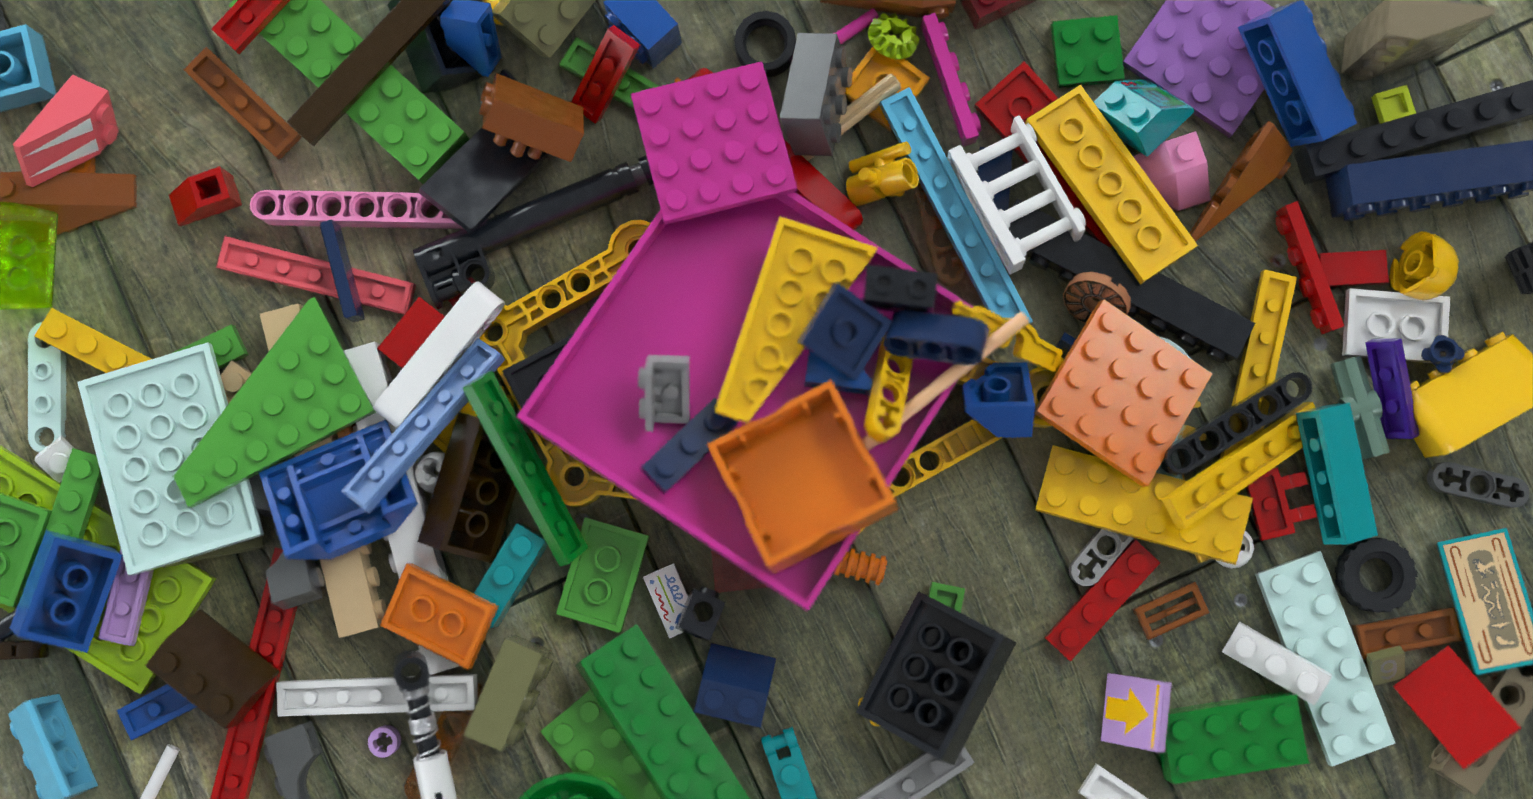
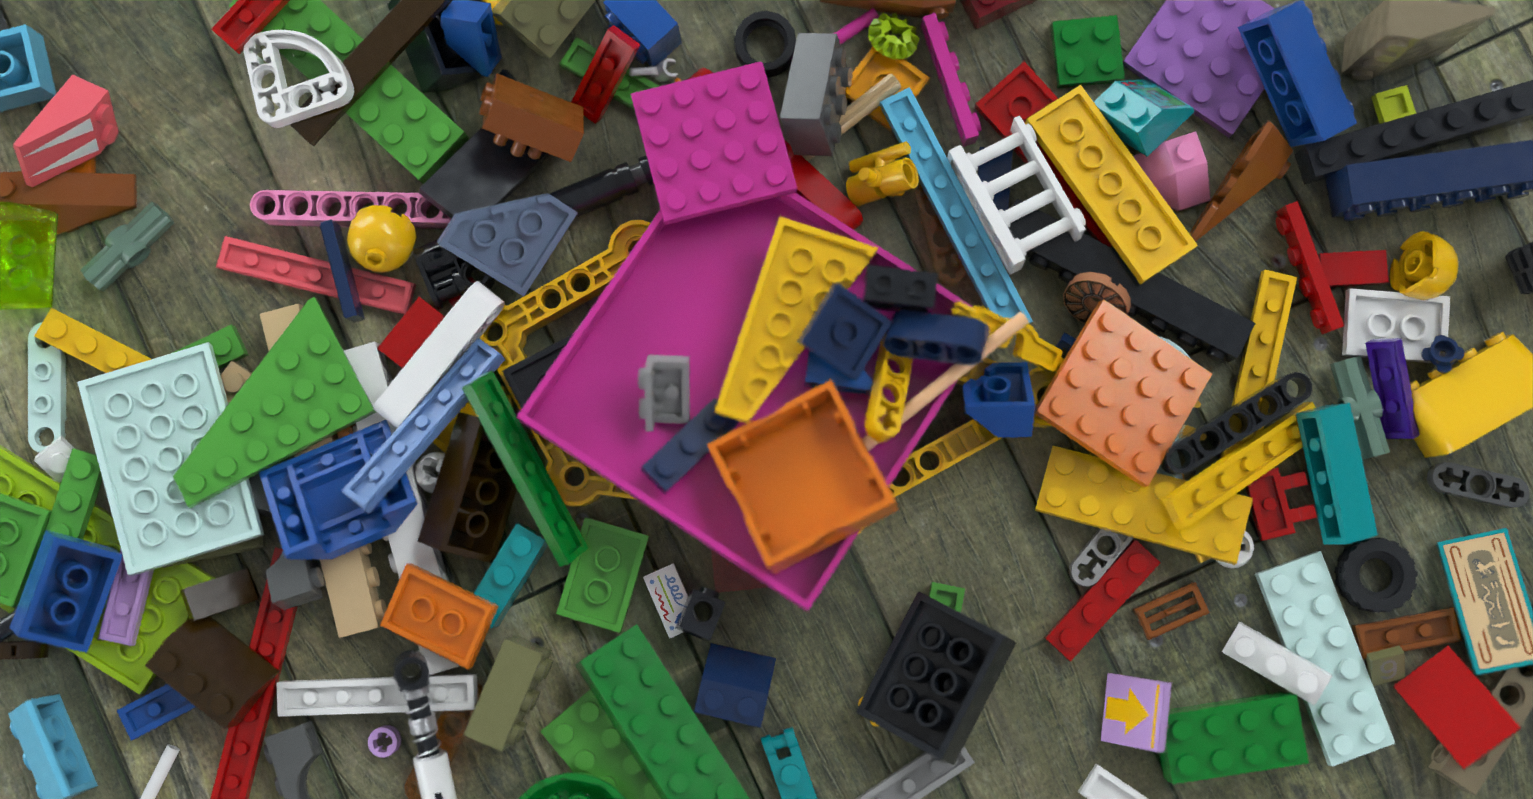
red slope [169,166,242,227] -> none
dark orange plate [184,47,302,160] -> none
orange piece [834,548,887,586] -> none
none -> sand green piece [80,201,175,291]
none -> dark brown tile [180,568,258,623]
none -> white beam [244,30,354,128]
none -> yellow cylinder [347,205,416,273]
none -> sand blue plate [437,193,578,297]
none -> white hand [629,58,678,82]

